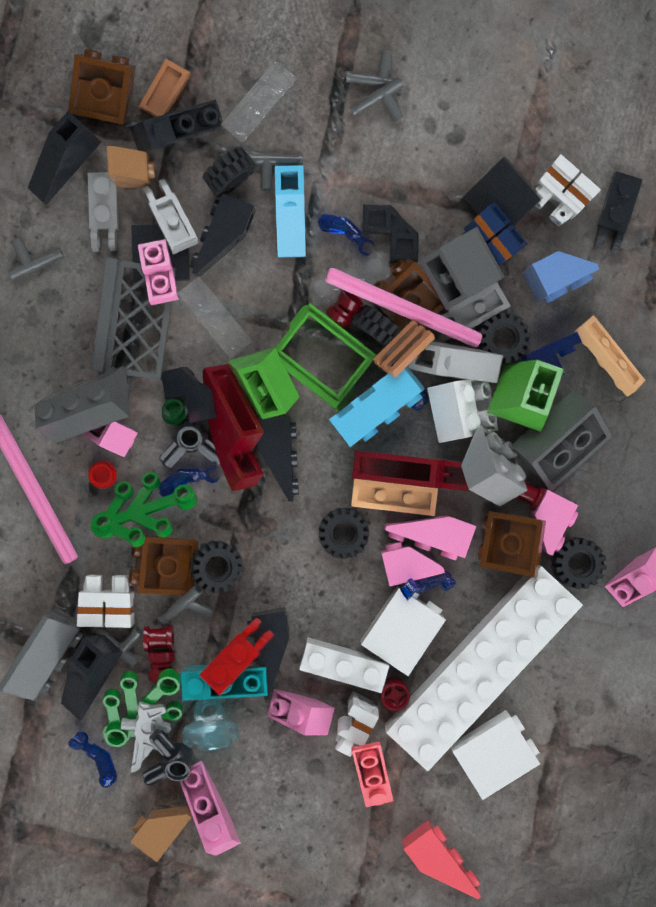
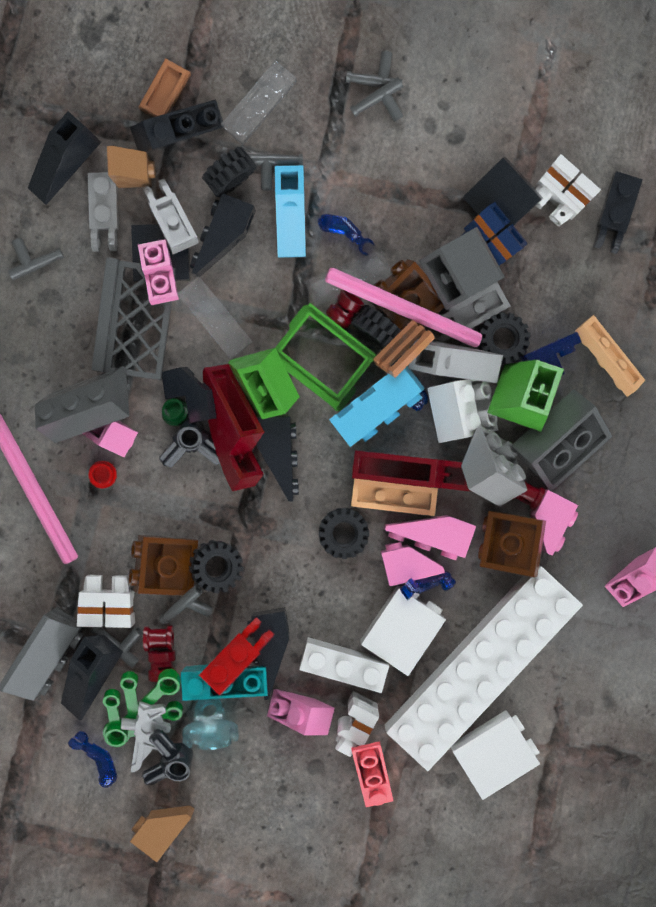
reddish brown plate [68,49,136,125] -> none
green plant [90,471,198,547] -> none
clear blue arm [158,465,221,497] -> none
bright pink slope [180,761,241,856] -> none
black tile [362,204,419,263] -> none
dark red wheel [380,677,410,711] -> none
coral slope [402,820,481,899] -> none
medium blue slope [522,251,600,303] -> none
black tyre [552,537,607,589] -> none

